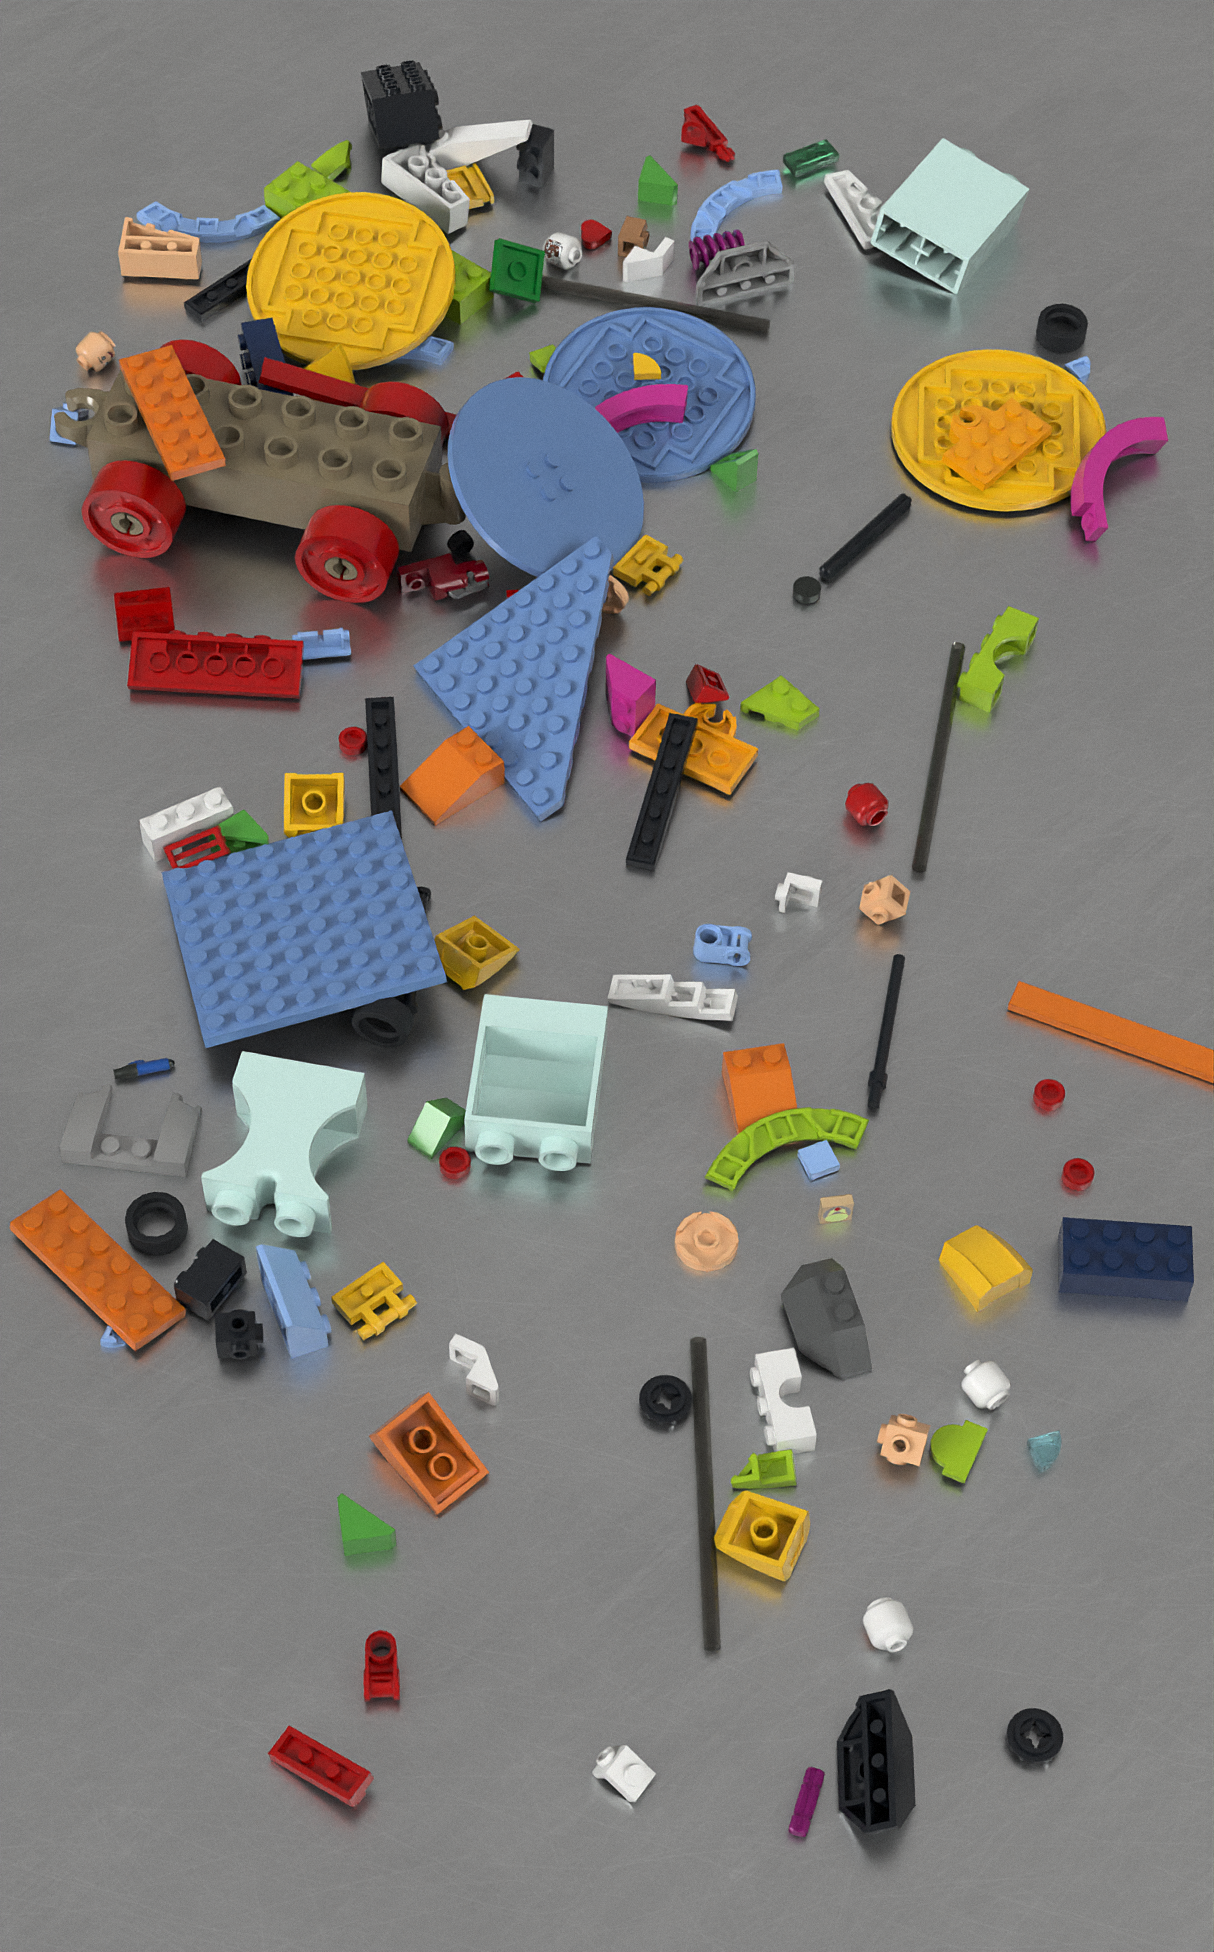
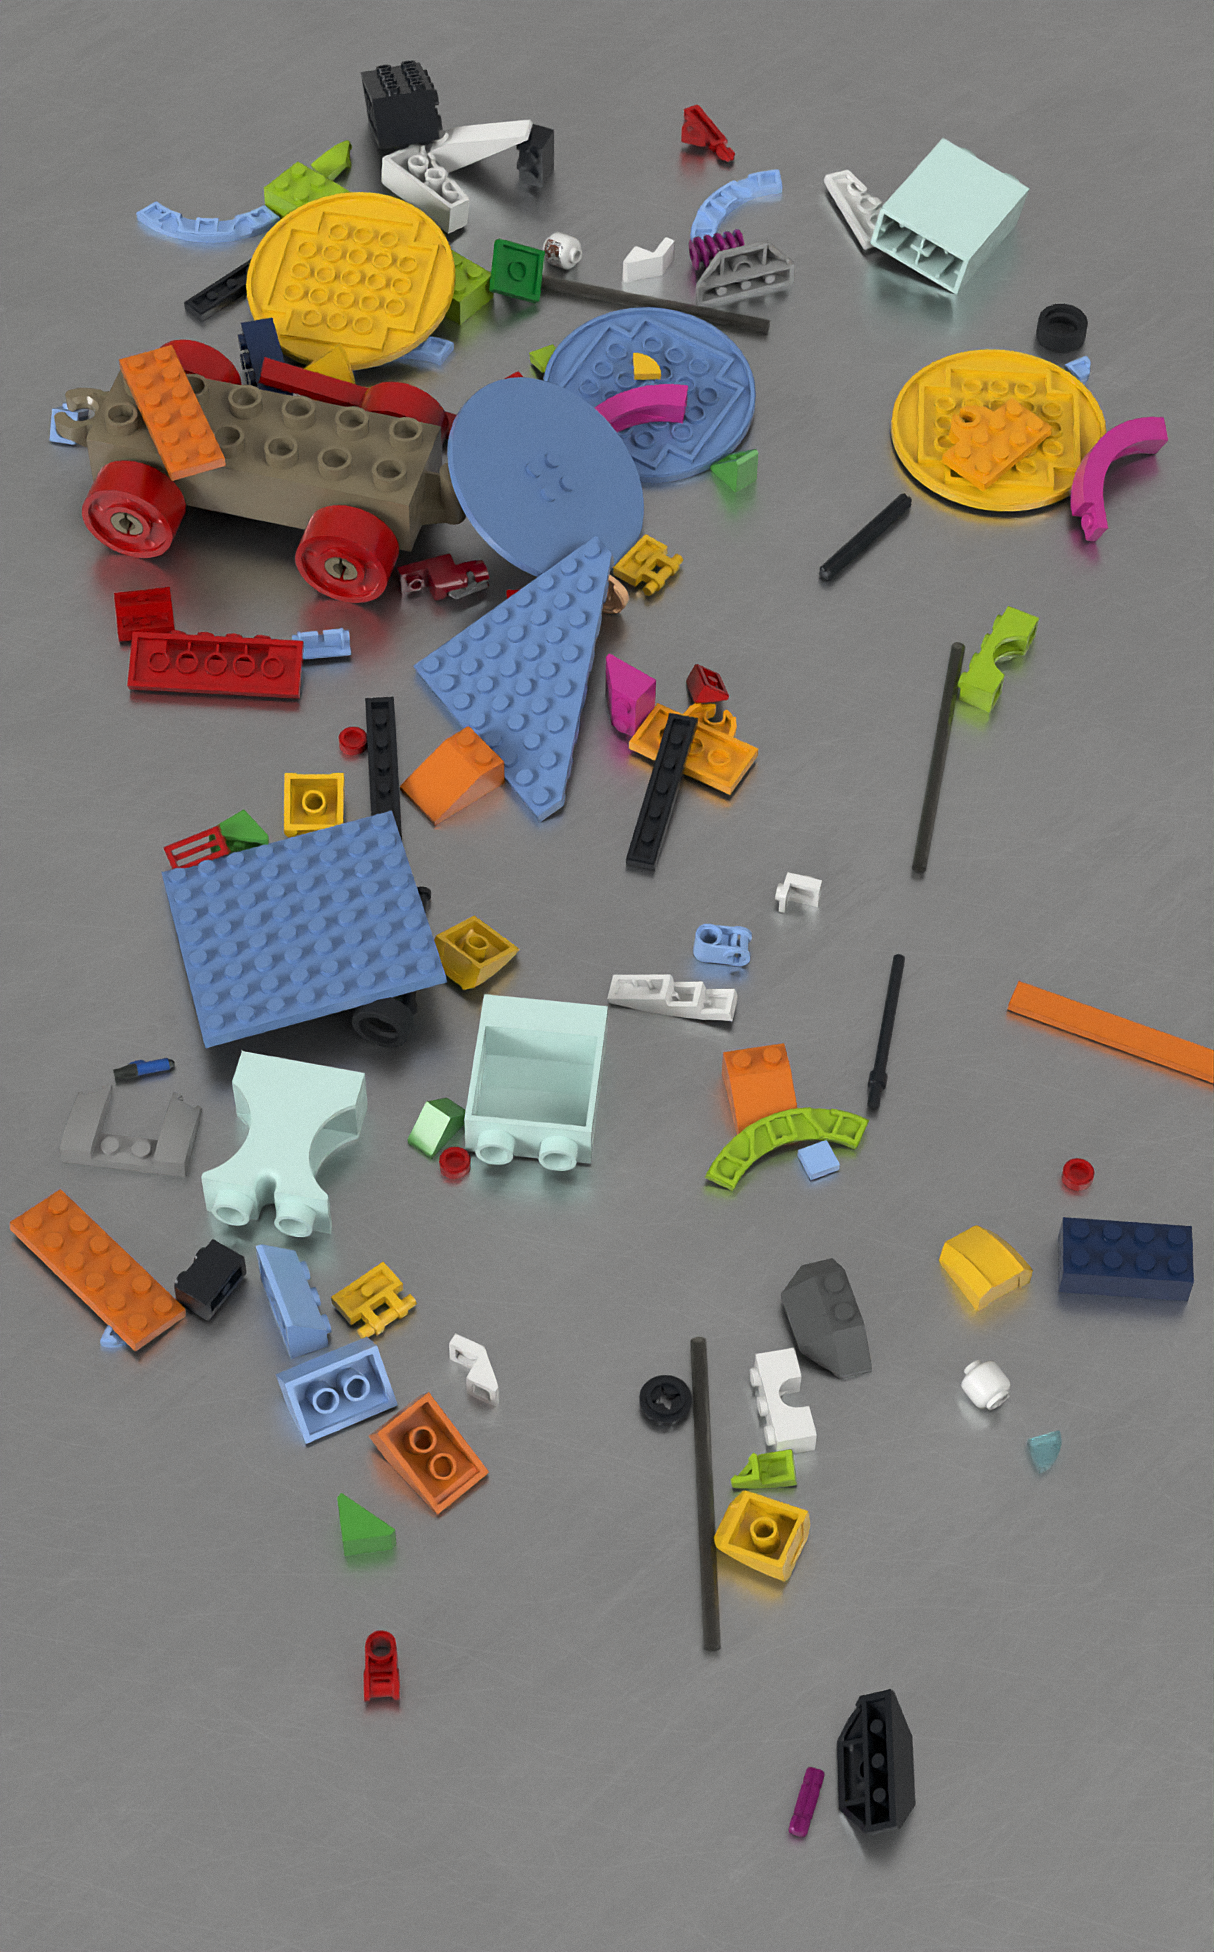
light nougat head [76,331,115,371] -> none
light nougat wedge [118,216,202,279] -> none
black tyre [125,1192,188,1256] -> none
white arch [139,786,234,862] -> none
black brick [215,1309,264,1360] -> none
red hinge [268,1725,374,1807] -> none
yellow plate [446,163,494,209] -> none
black axle [447,530,474,557] -> none
red tile [581,219,612,249] -> none
white bracket [592,1745,656,1802] -> none
medium nougat brick [618,216,650,257] -> none
bright green slope [638,155,678,206] -> none
light nougat tile [675,1211,739,1272] -> none
lime wing [740,675,820,730] -> none
clear green plate [783,139,839,178] -> none
pearl dark grey tile [793,576,821,604] -> none
tan tile [818,1194,854,1224] -> none
red head [845,783,889,826] -> none
light nougat brick [859,875,910,925] -> none
white head [863,1597,913,1652] -> none
light nougat brick [877,1414,931,1466] -> none
lime piece [930,1420,988,1484] -> none
black gear [1006,1708,1063,1765] -> none
red tile [1033,1079,1065,1111] -> none
none -> light blue slope [276,1337,398,1444]

